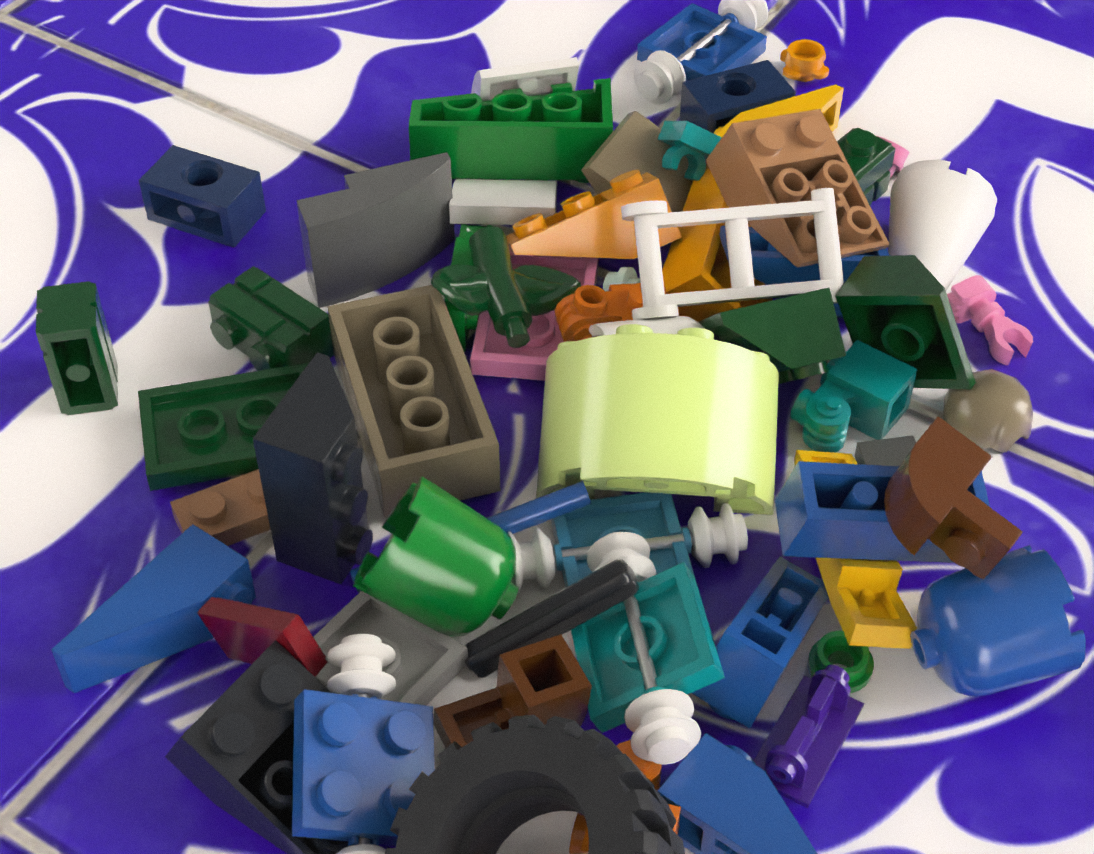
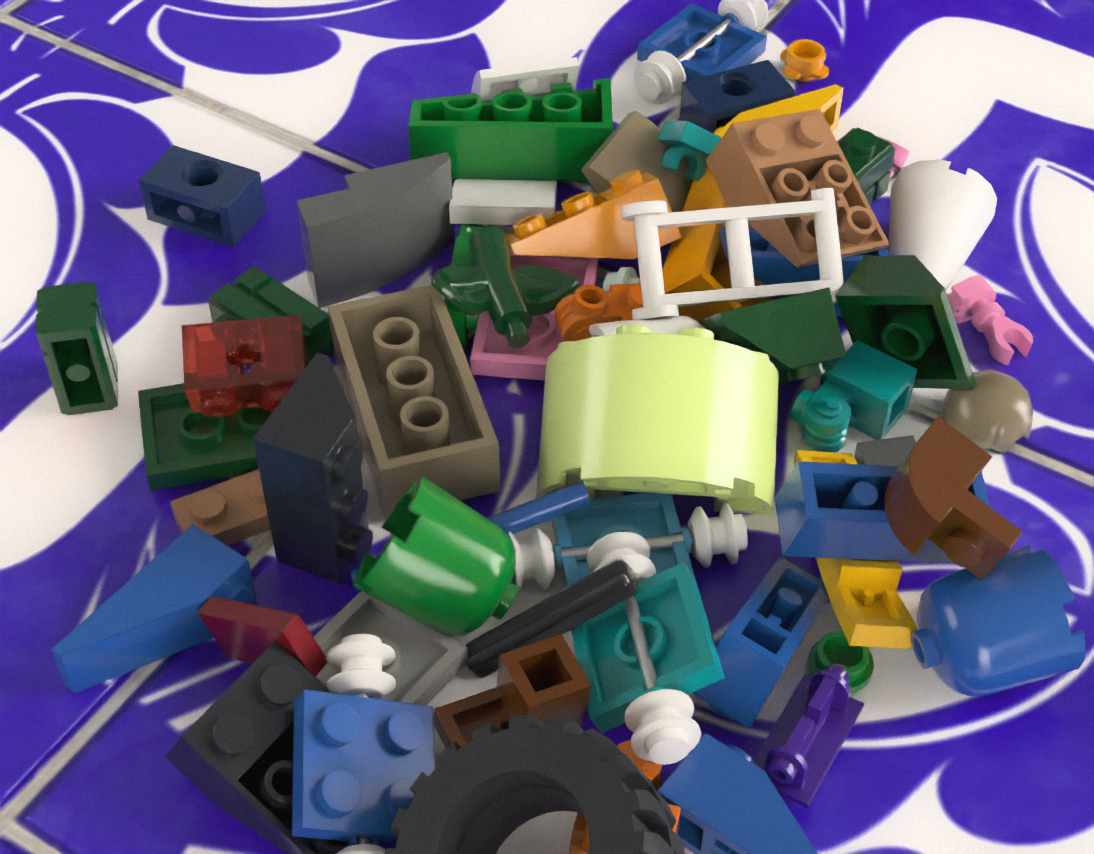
none -> clear red brick [181,315,307,417]

